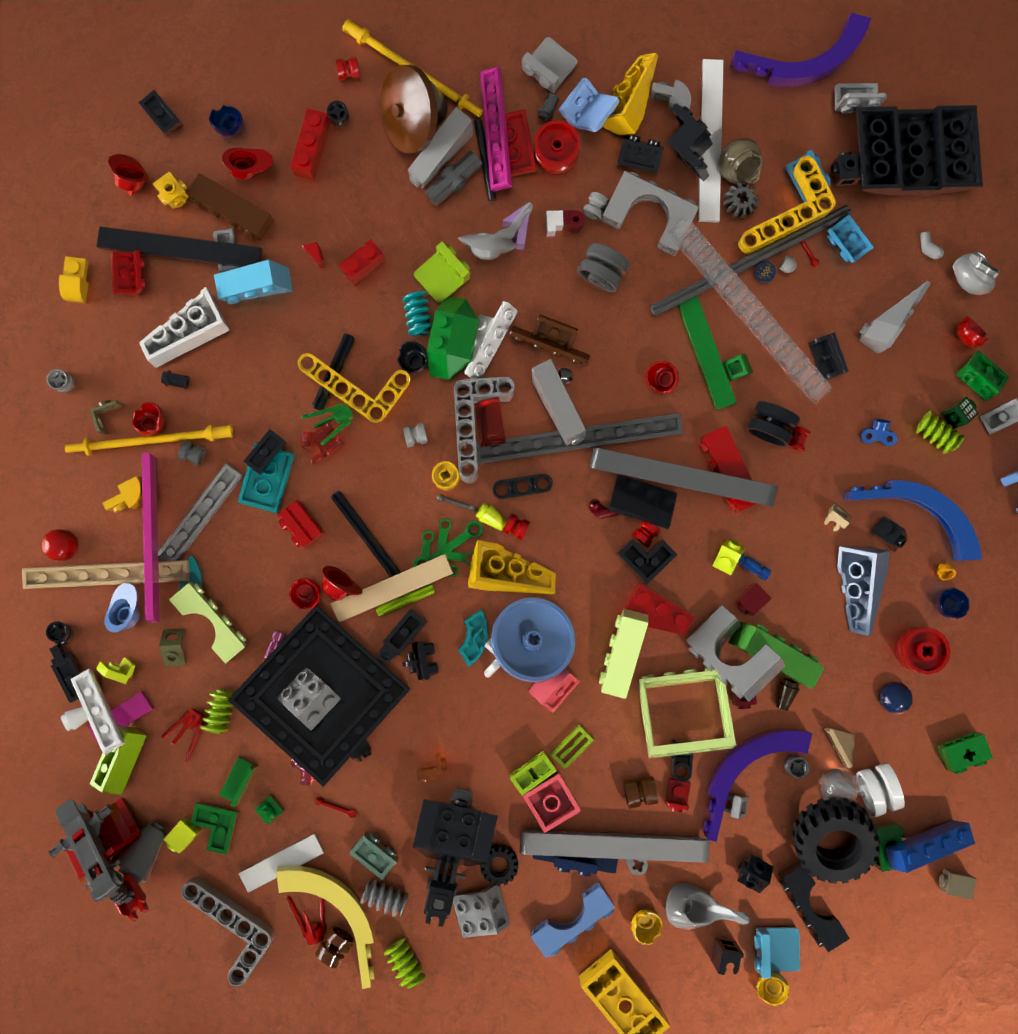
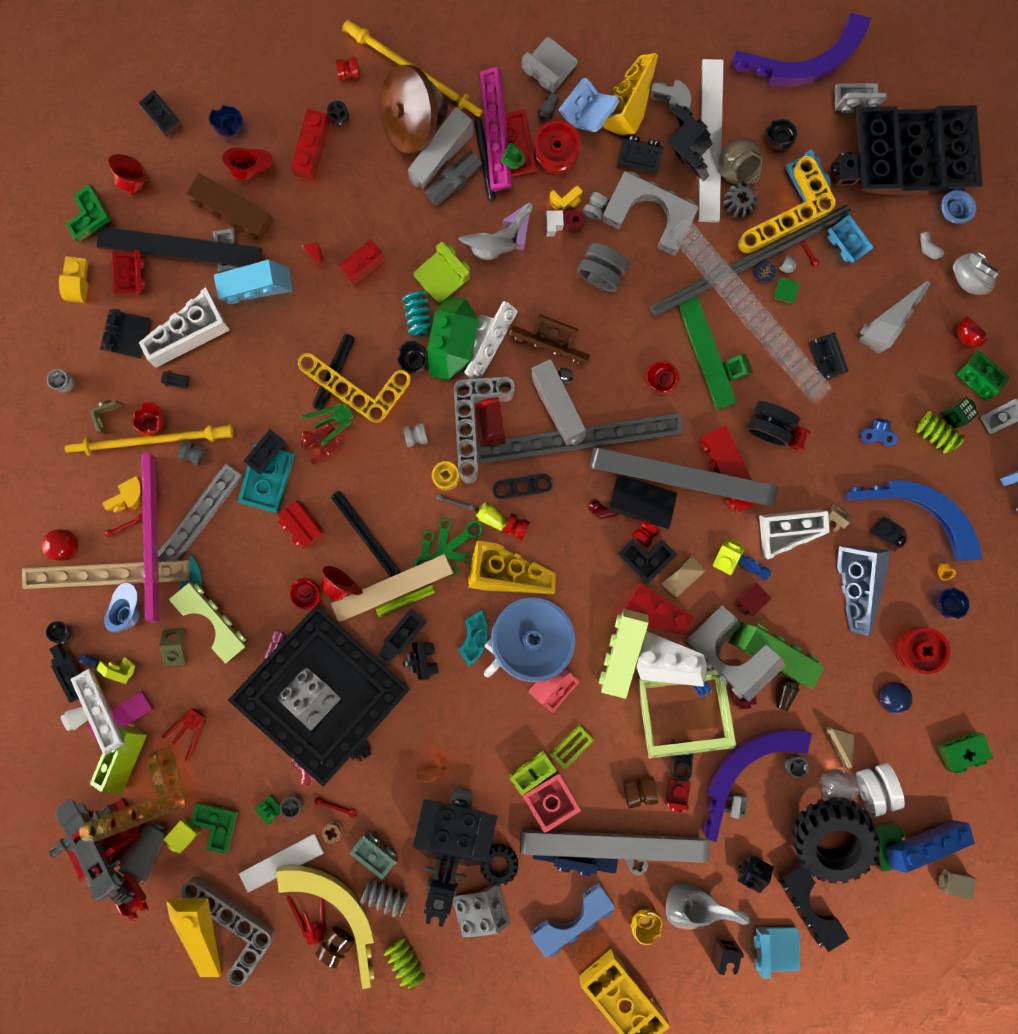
yellow brick [153,171,189,209] -> none
lime piece [200,687,235,734] -> none
green panel [219,756,258,807] -> none
yellow hair [756,971,789,1006] -> none
none -> green plate [66,184,111,242]
none -> dark blue tile [79,654,100,669]
none -> clear yellow beam [79,749,186,842]
none -> black hinge [100,308,150,358]
none -> red hinge [105,514,143,537]
none -> yellow wedge [166,898,222,977]
none -> dark grey wheel [280,793,304,818]
none -> medium nougat bush [322,820,343,844]
none -> green tile [501,143,525,169]
none -> yellow bracket [550,185,583,210]
none -> white wedge [637,631,707,687]
none -> tan slope [661,555,706,599]
none -> blue bush [692,680,712,698]
none -> white wedge [759,509,829,559]
none -> black hair [765,119,798,151]
none -> green tile [773,278,800,304]
none -> medium blue hat [941,190,977,224]

